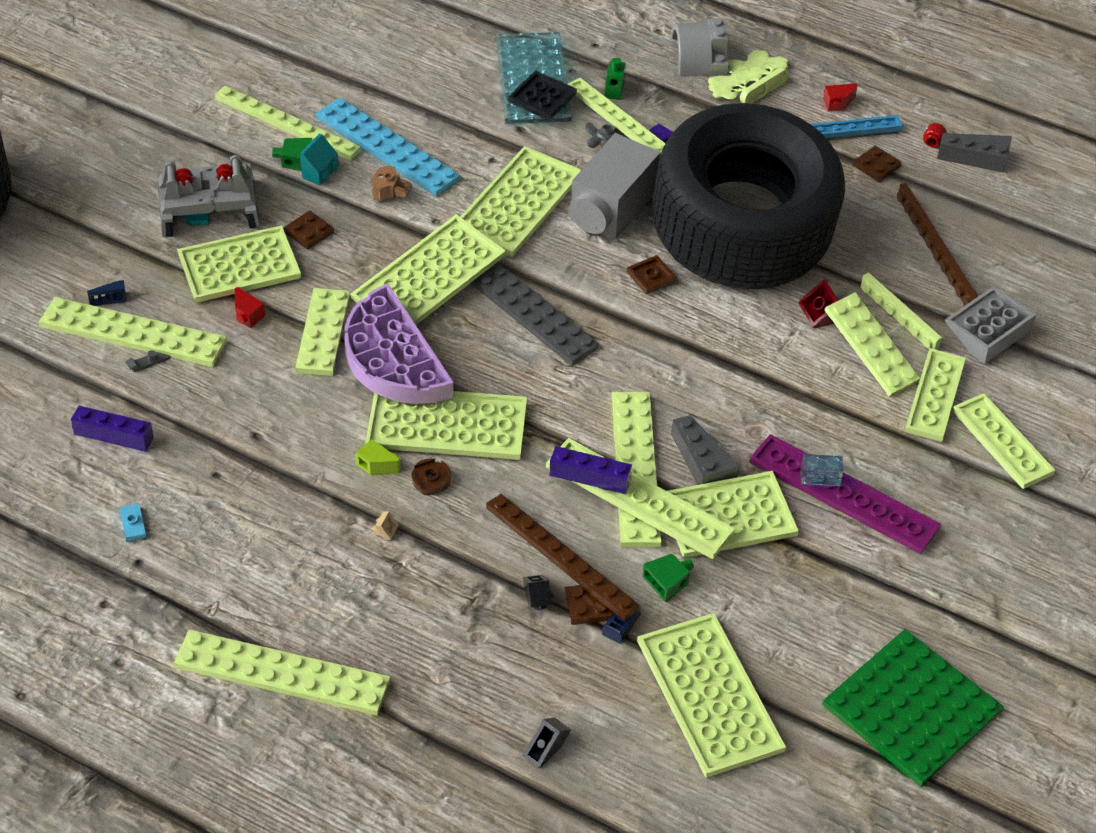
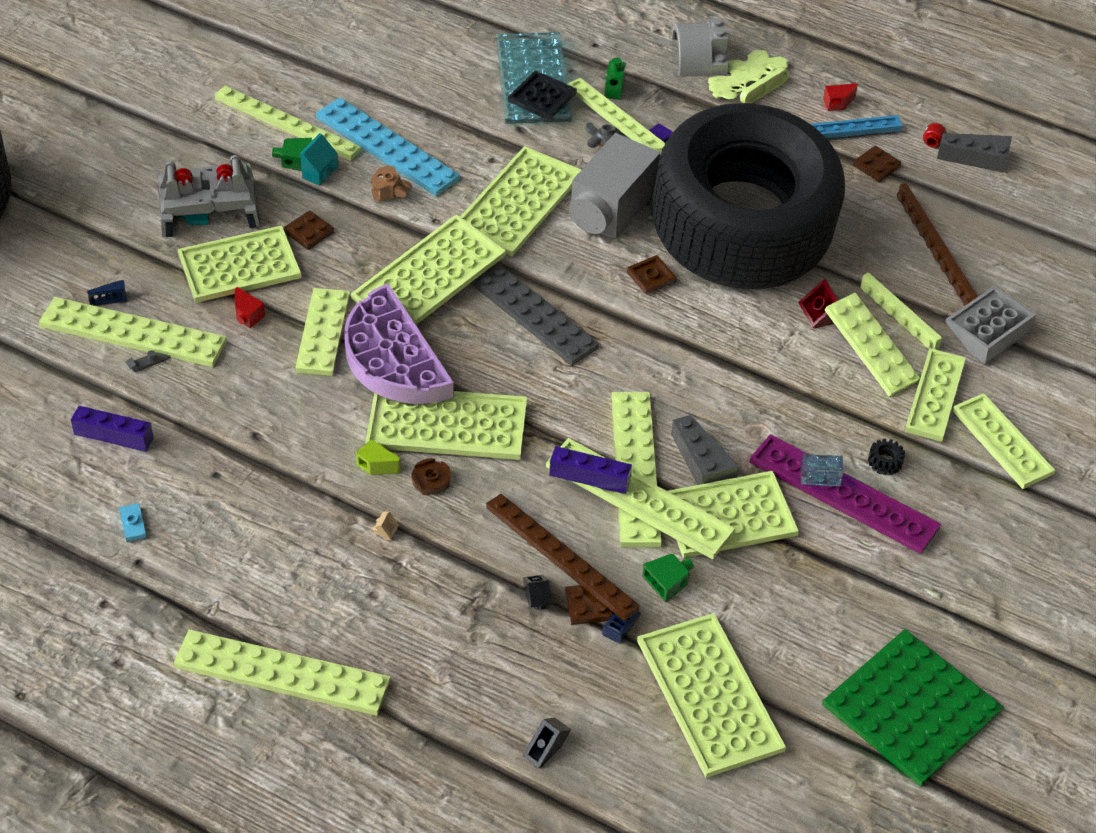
none -> black tyre [868,439,905,475]

